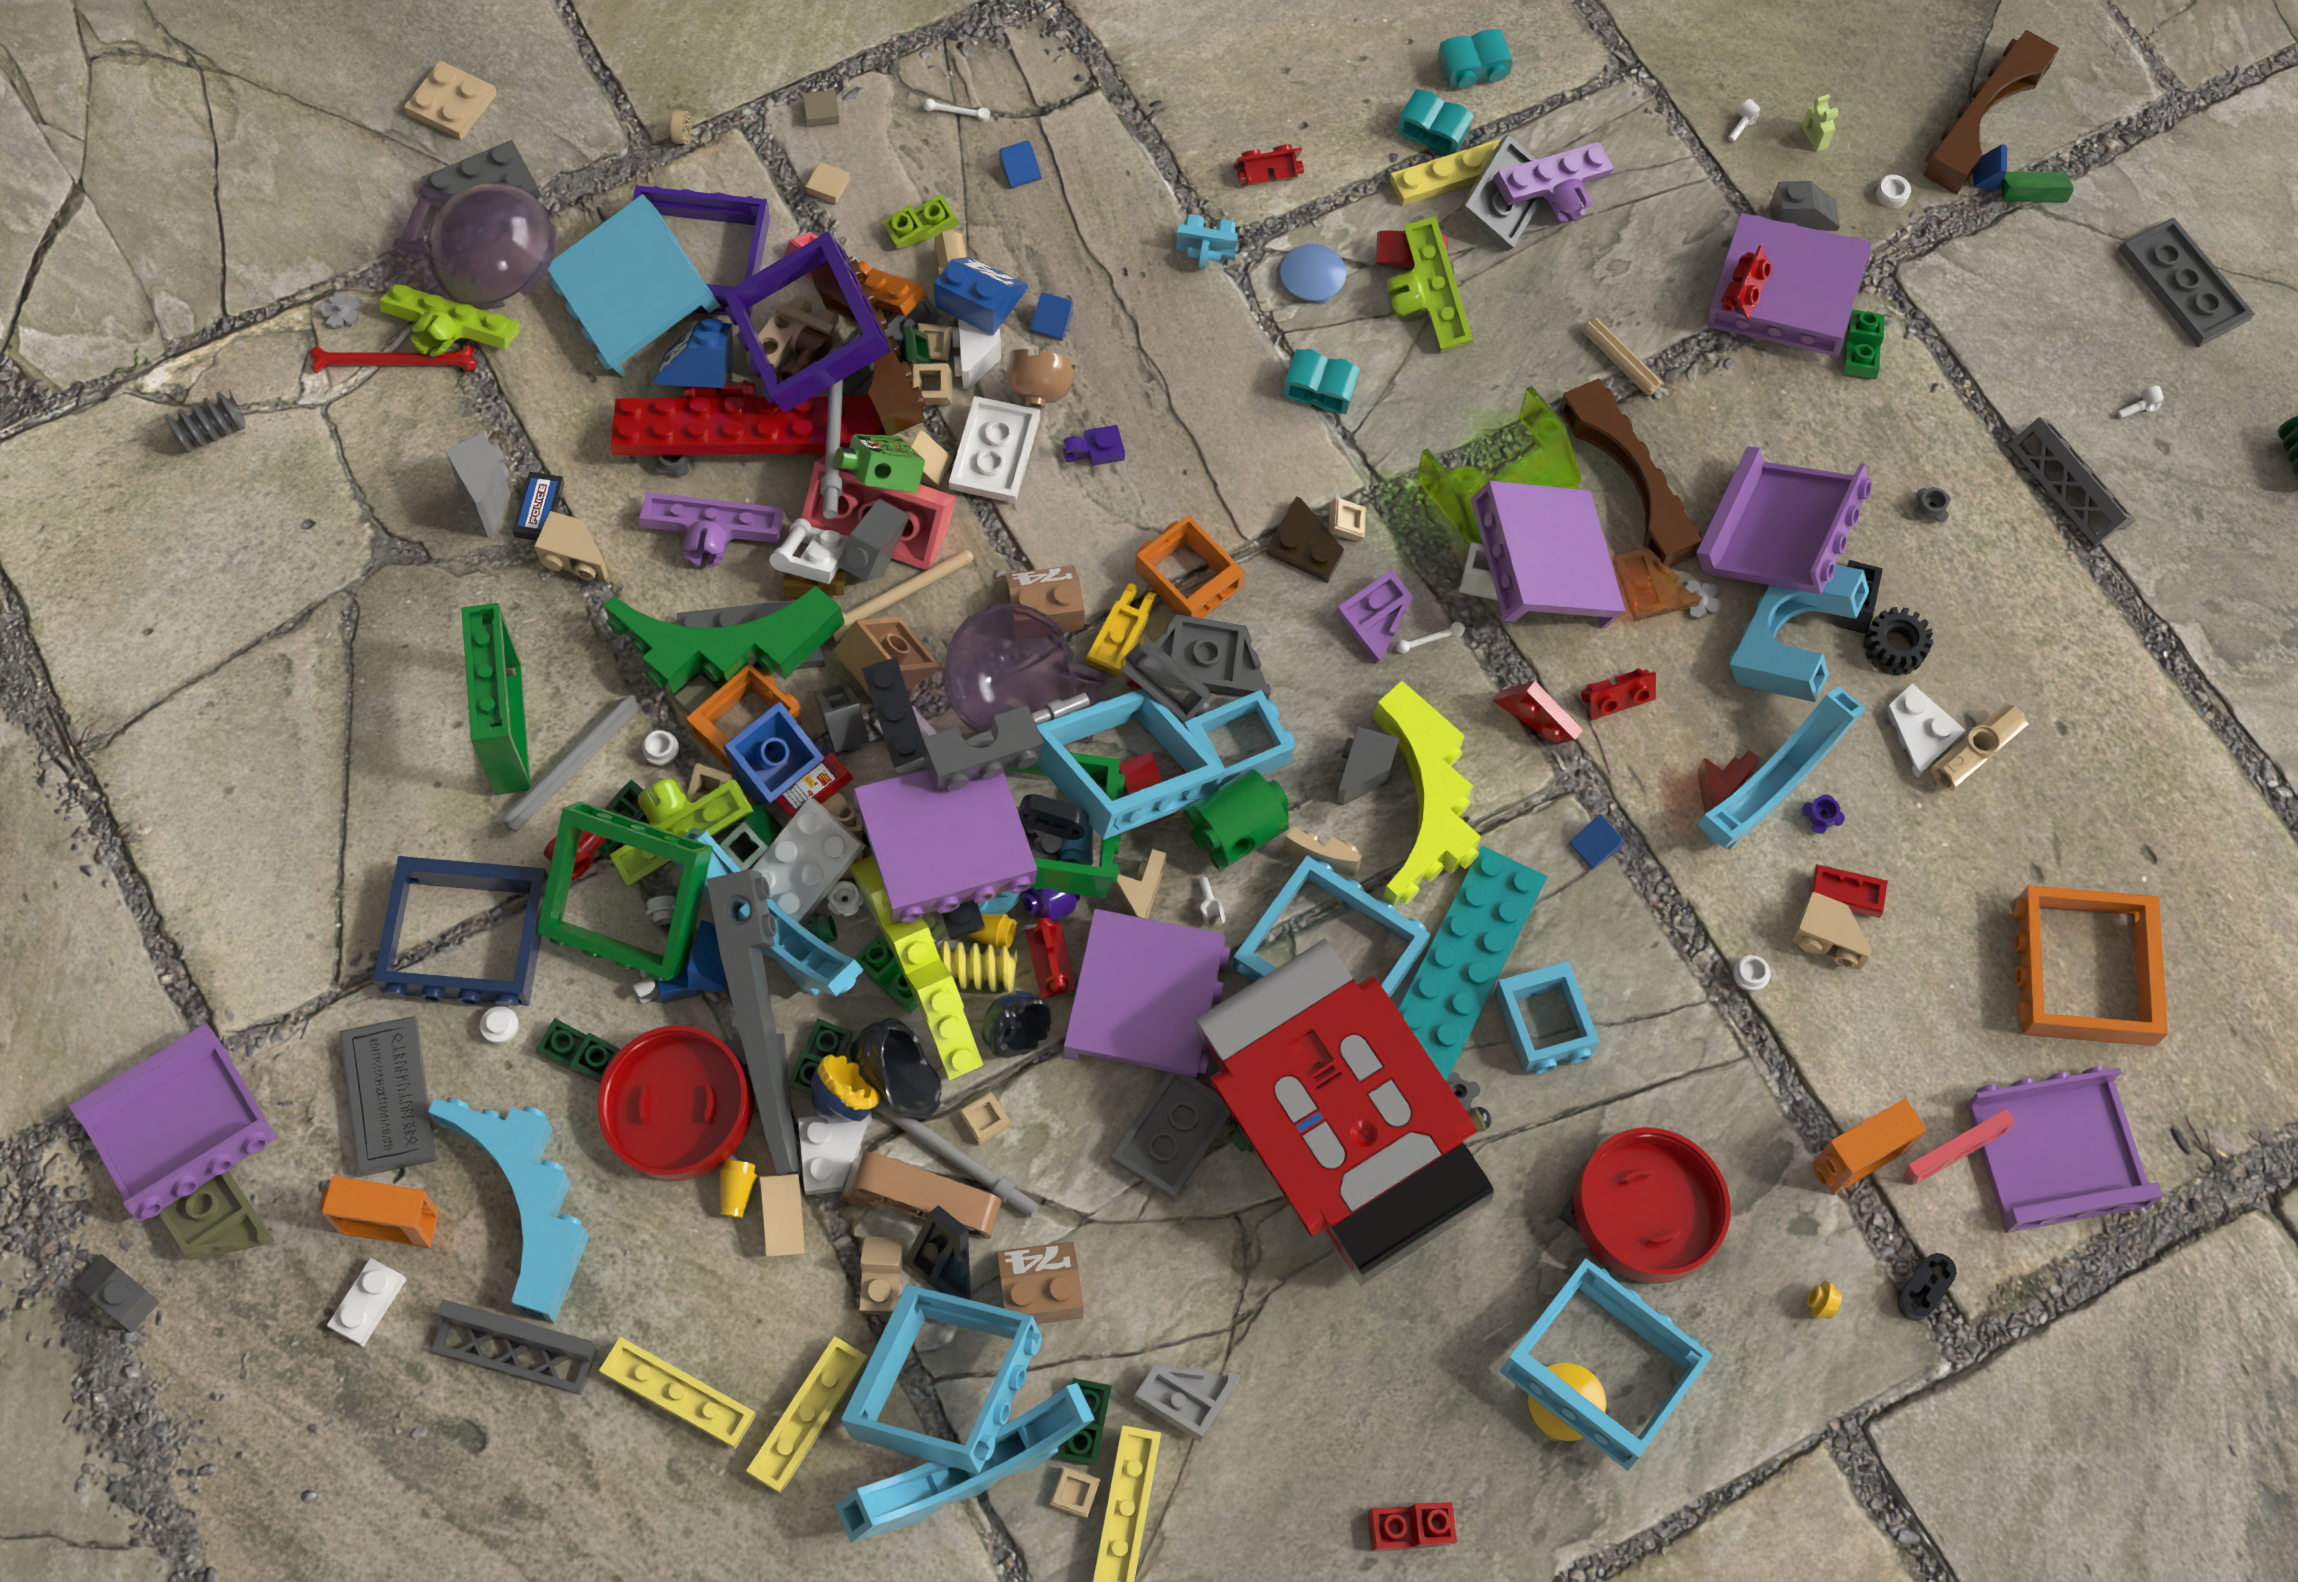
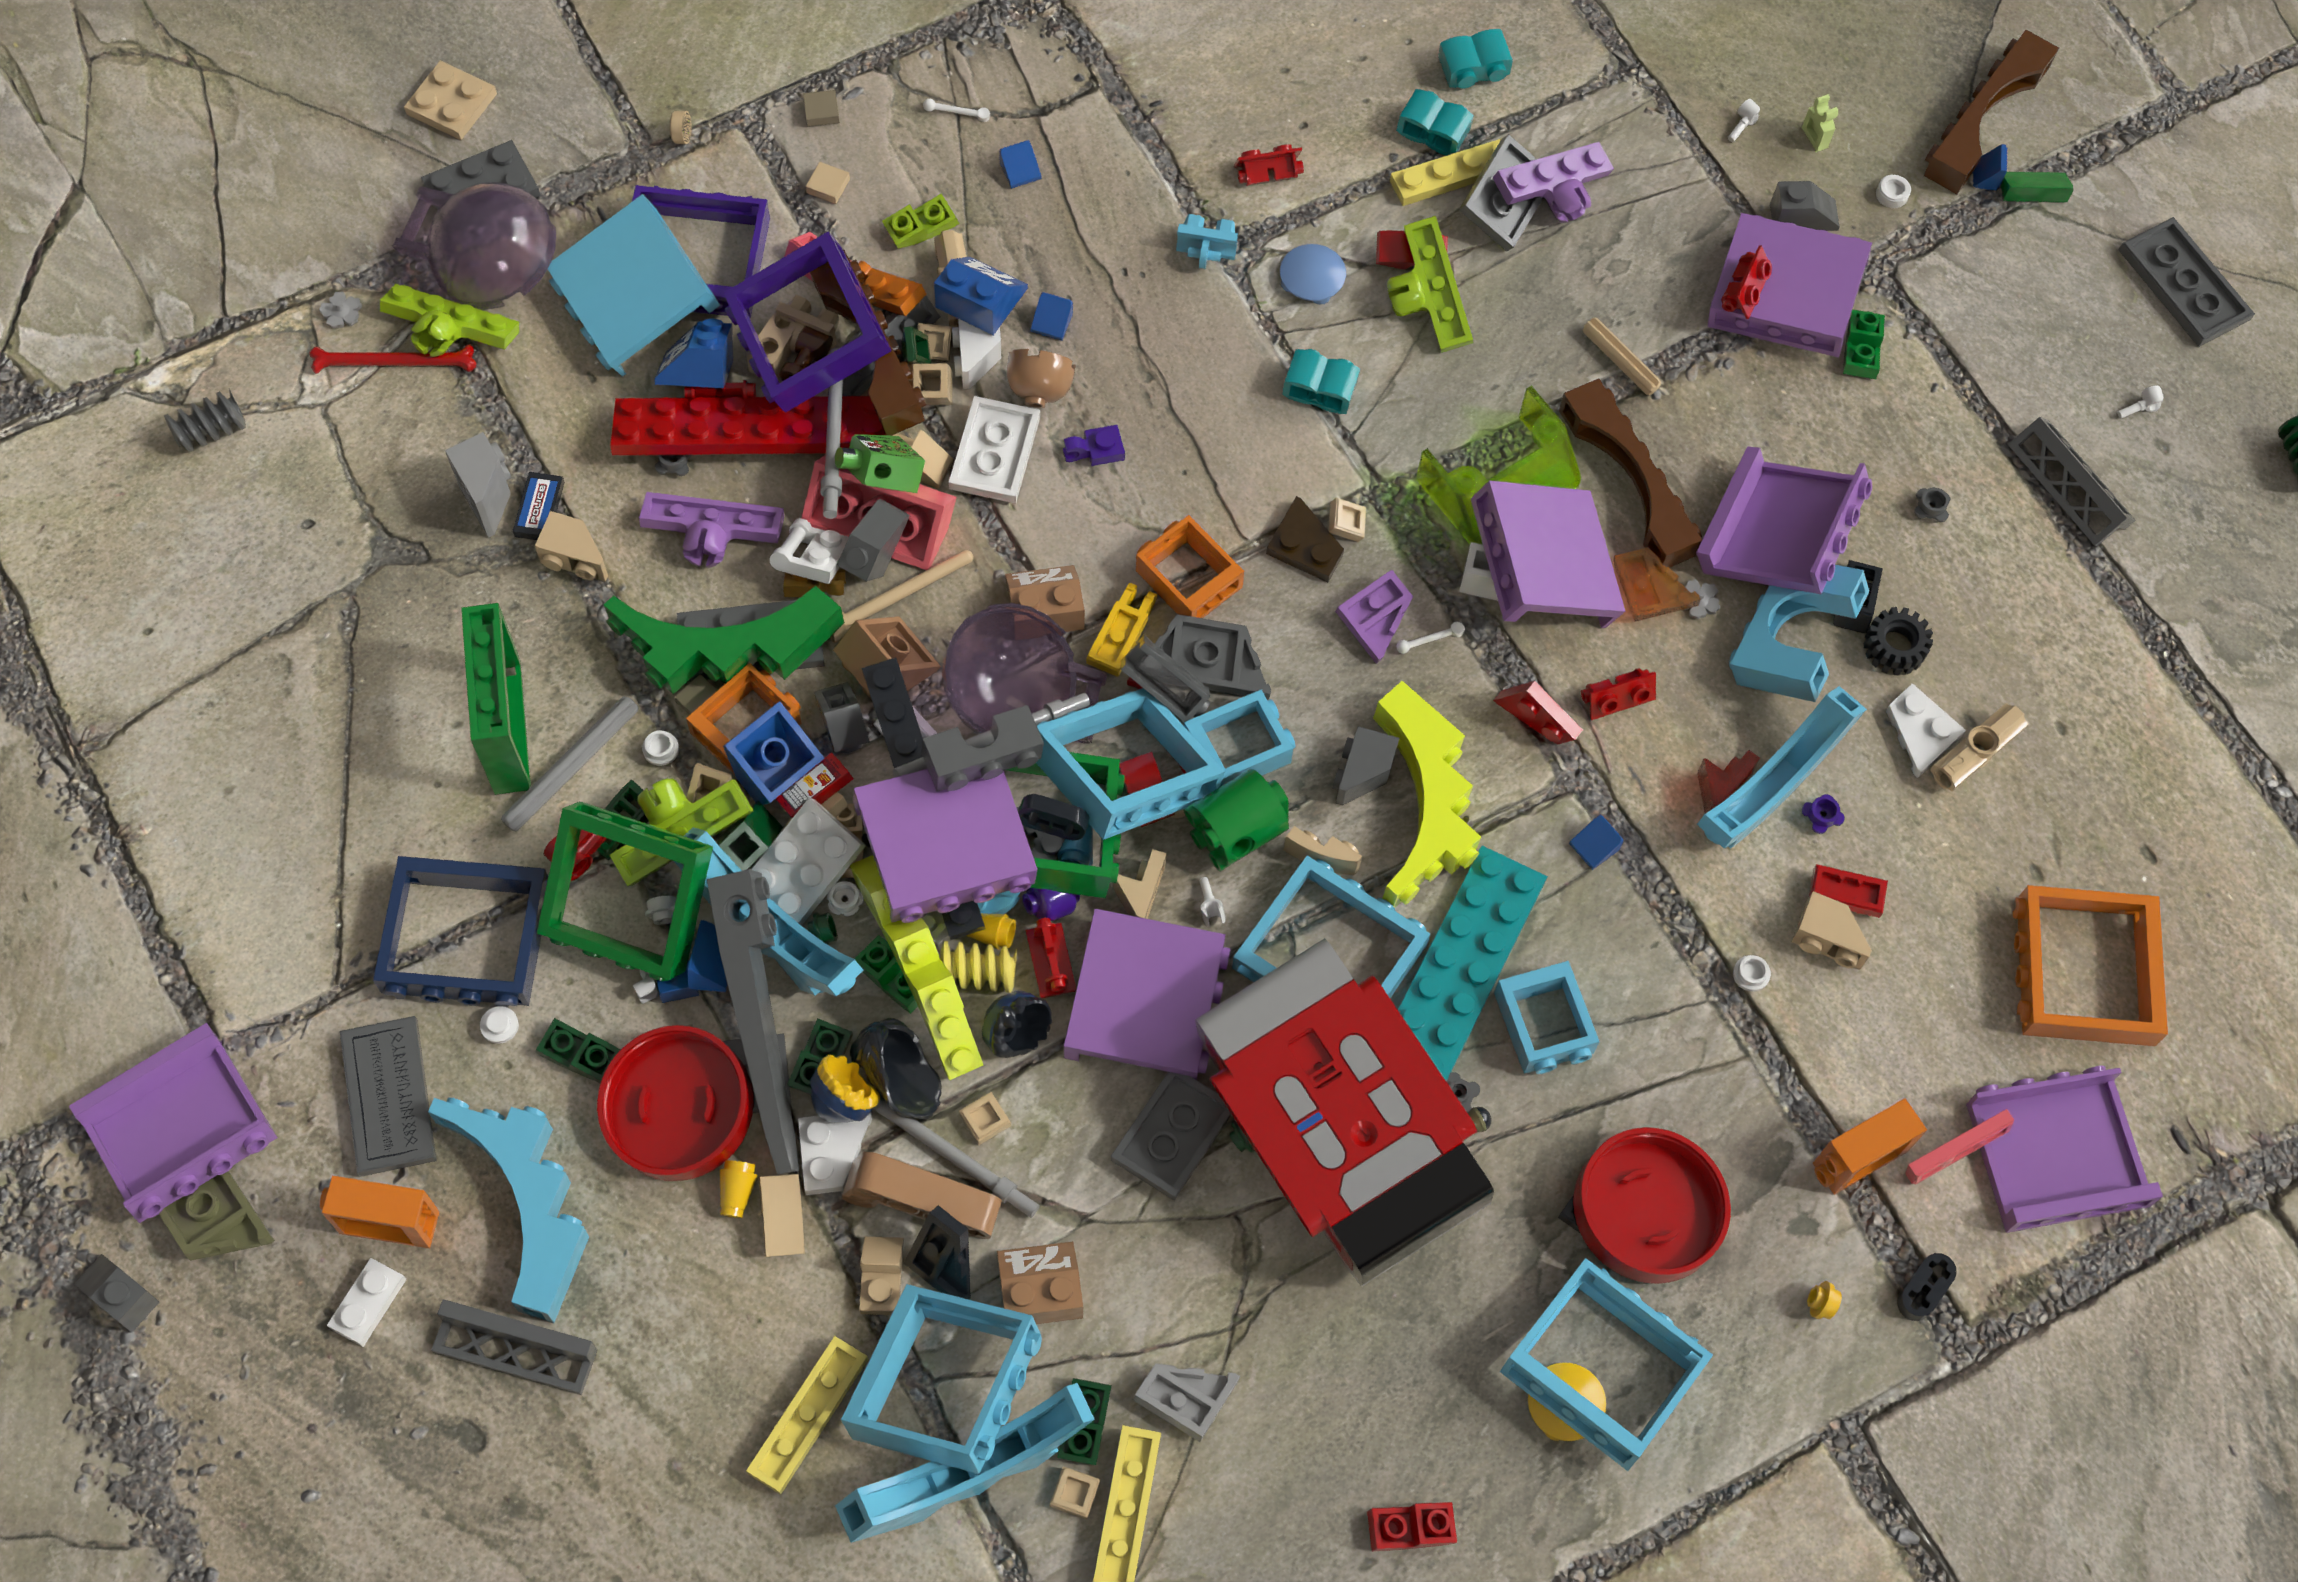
light yellow plate [599,1337,756,1450] -> none

